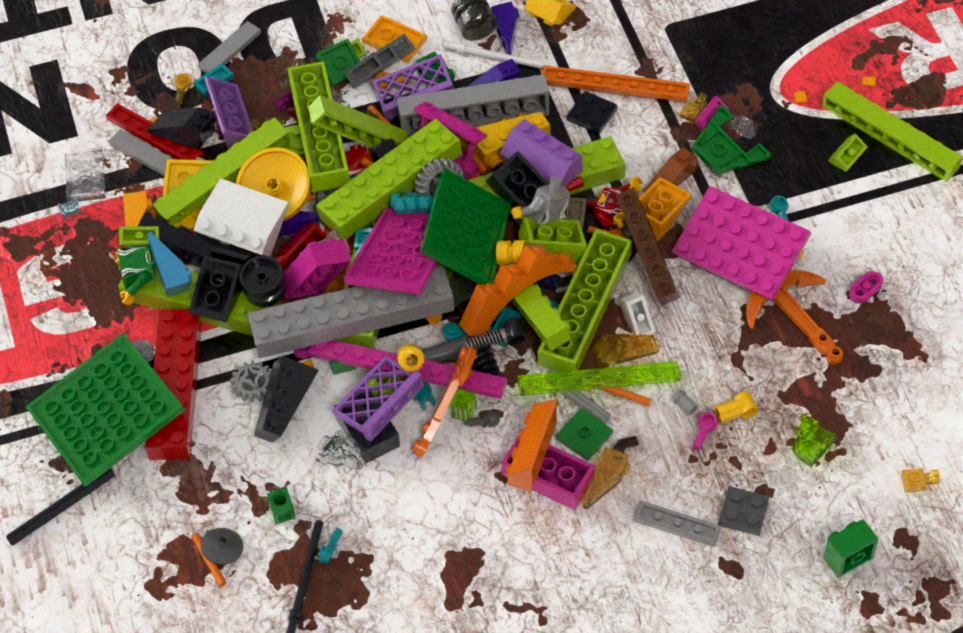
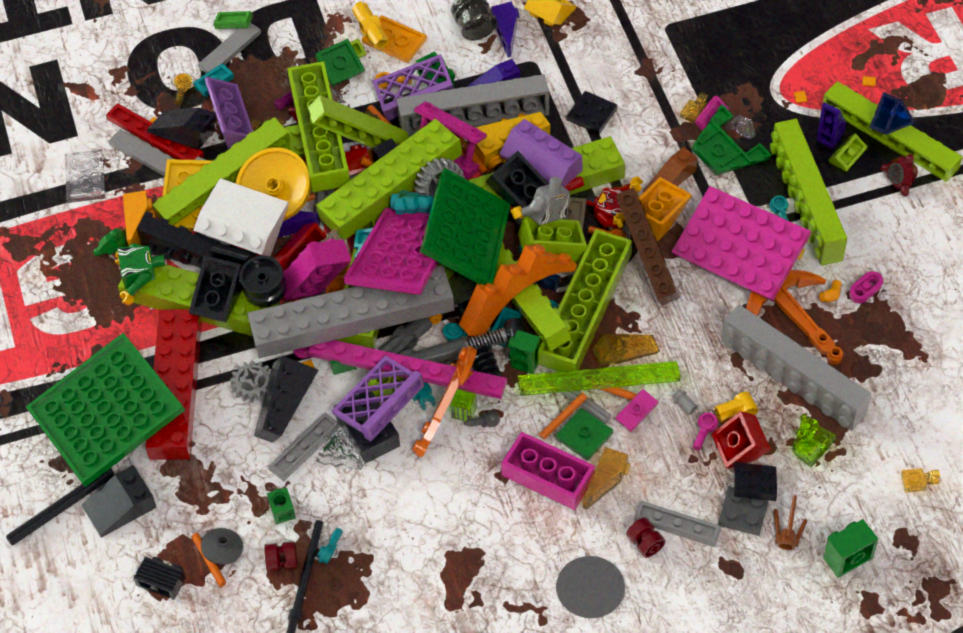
clear light blue bush [58,198,82,220] -> none
lime slope [118,226,159,246] -> none
light grey gear [133,340,155,363] -> none
dark azure slope [147,232,193,297] -> none
dark grey slope [344,33,415,88] -> none
yellow head [397,344,425,372] -> none
white bar [443,41,550,69] -> none
yellow wheel [496,240,528,266] -> none
orange slope [505,399,557,492] -> none
orange plate [542,65,690,102] -> none
dark brown arm [612,436,639,459] -> none
white slope [618,292,656,339] -> none
none -> black slope [82,465,157,538]
none -> green rock [93,227,128,256]
none -> black brick [134,556,186,600]
none -> bright green tile [213,11,253,29]
none -> dark red wheel [264,541,297,572]
none -> light grey tile [268,413,340,482]
none -> yellow piece [352,1,389,50]
none -> dark grey piece [378,317,432,354]
none -> green brick [508,330,540,375]
none -> orange bar [538,392,588,440]
none -> flat silver sticker [556,556,625,618]
none -> dark pink plate [615,389,659,432]
none -> dark red wheel [626,517,666,558]
none -> red slope [711,411,771,469]
none -> light grey brick [722,304,871,431]
none -> black plate [734,462,777,501]
none -> lime brick [770,118,848,266]
none -> dark orange plant [774,495,808,550]
none -> dark purple slope [816,102,846,149]
none -> light orange arm [819,280,842,303]
none -> clear blue slope [869,92,916,135]
none -> dark red rock [881,154,918,197]

